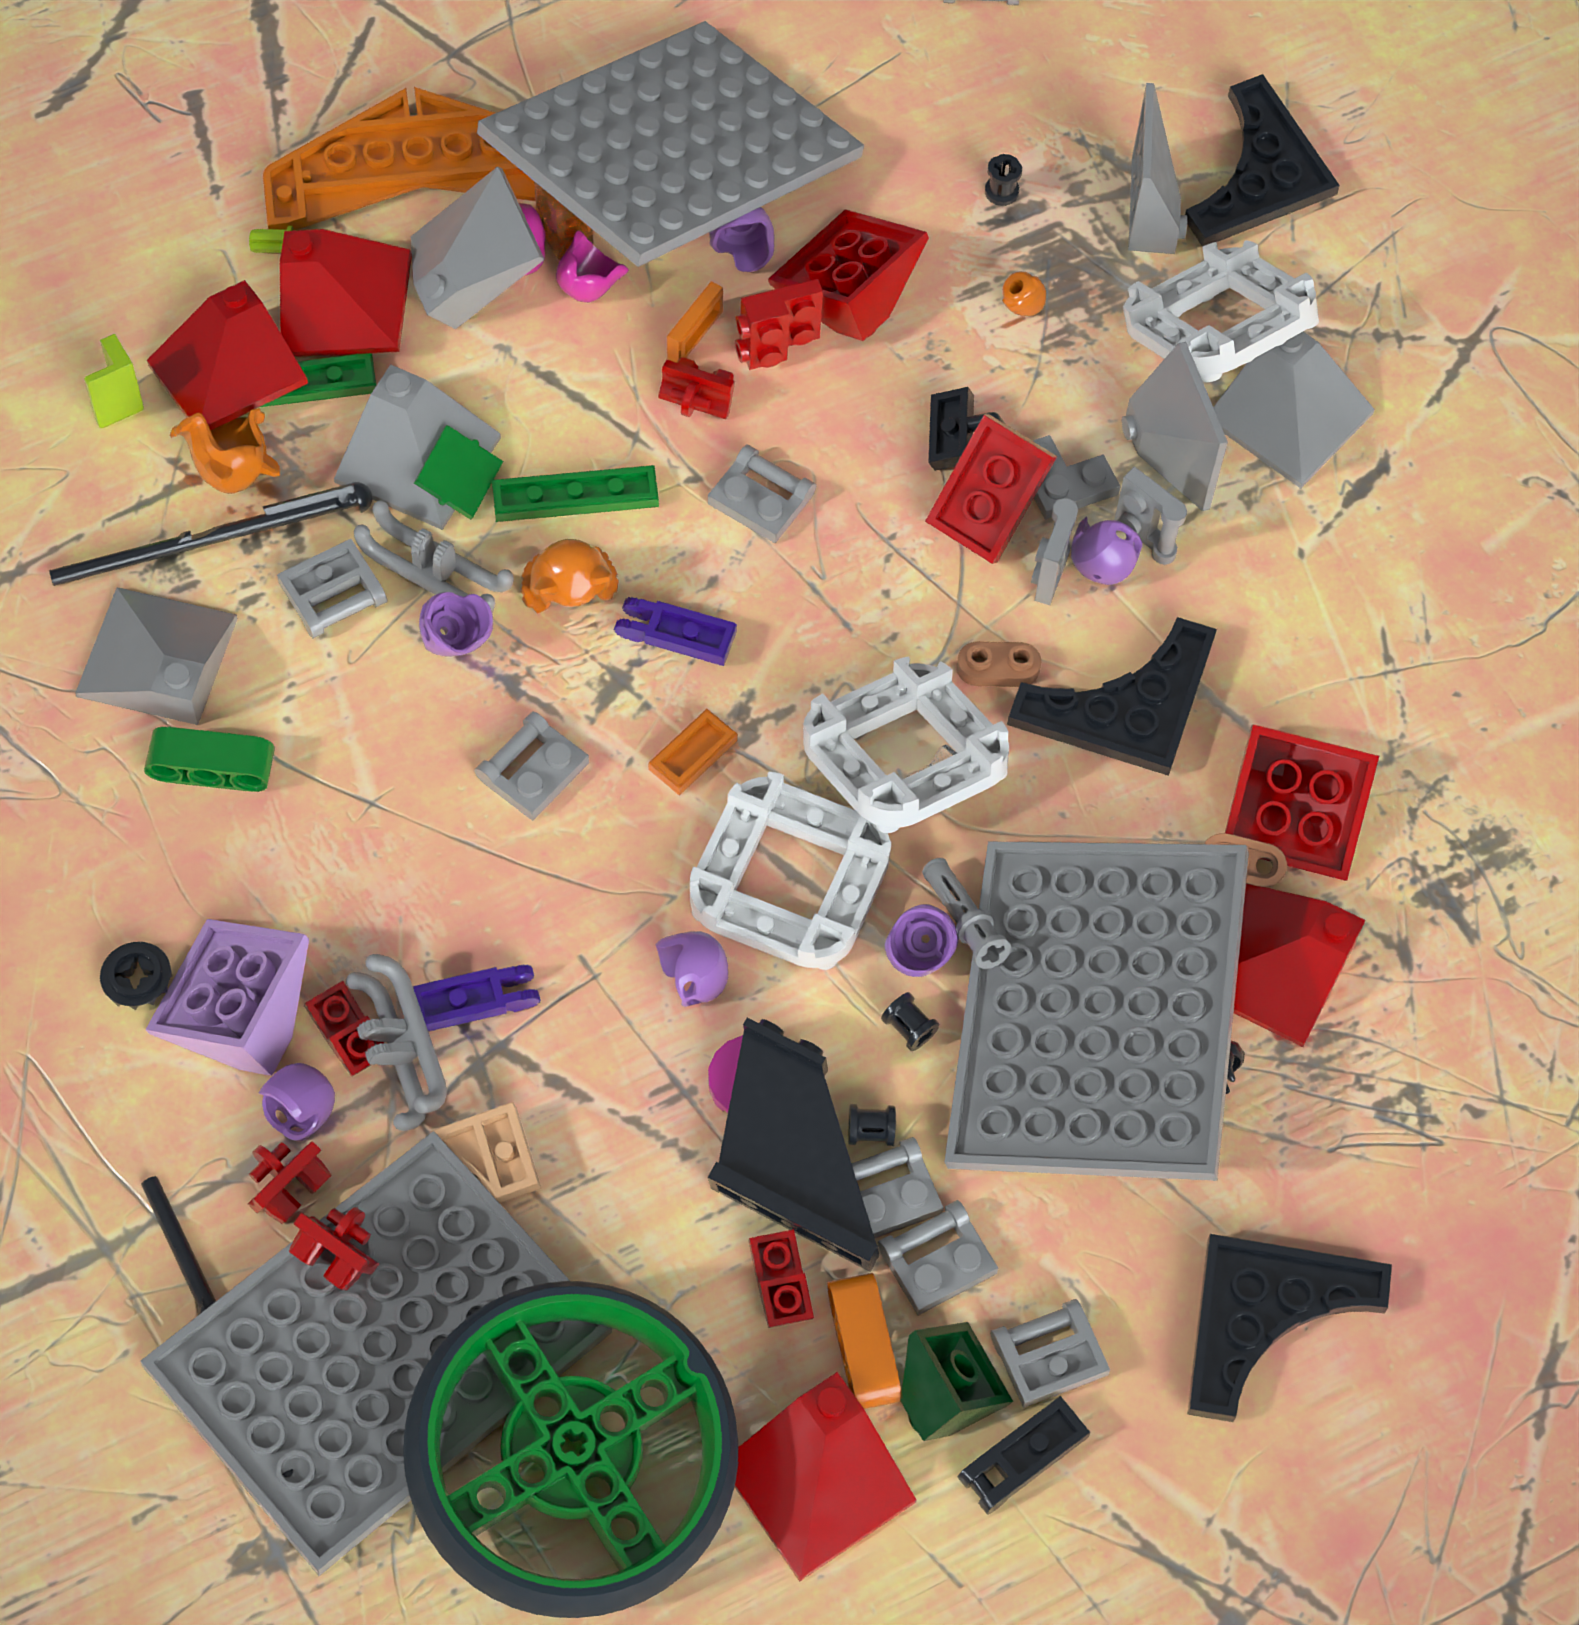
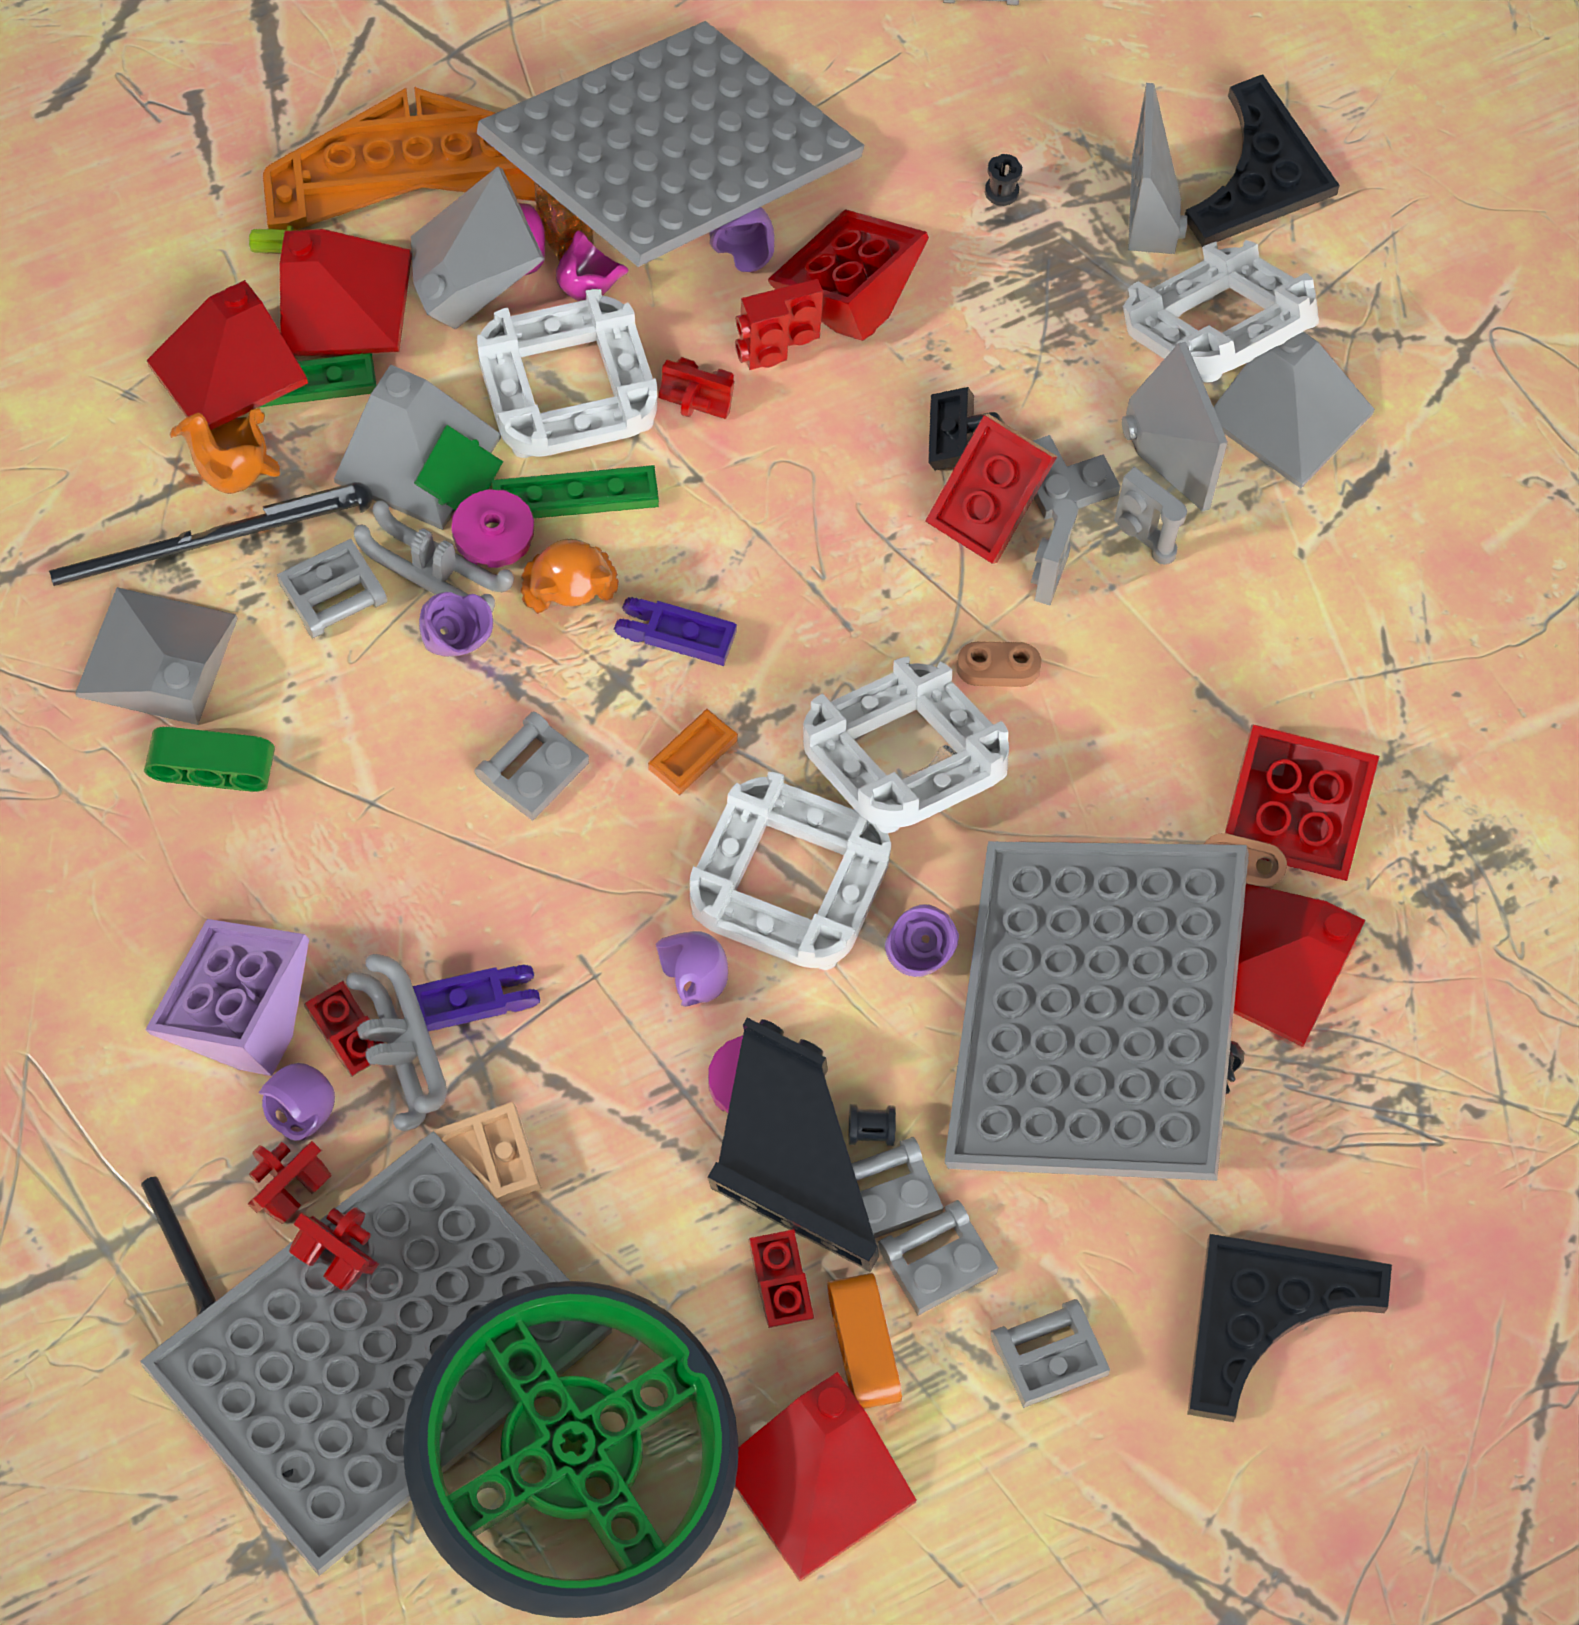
lime panel [84,334,144,428] -> none
black gear [100,942,173,1010] -> none
orange tile [667,281,723,362] -> none
light grey plate [708,444,816,543] -> none
black bush [881,992,940,1051] -> none
dark green slope [900,1322,1013,1441] -> none
light grey pin [922,858,1011,969] -> none
black plate [957,1396,1090,1515] -> none
orange piece [1002,271,1047,316] -> none
black plate [1007,617,1217,776] -> none
medium lavender helmet [1071,516,1142,585] -> none
none -> dark pink plate [451,489,535,568]
none -> white plate [477,289,657,458]

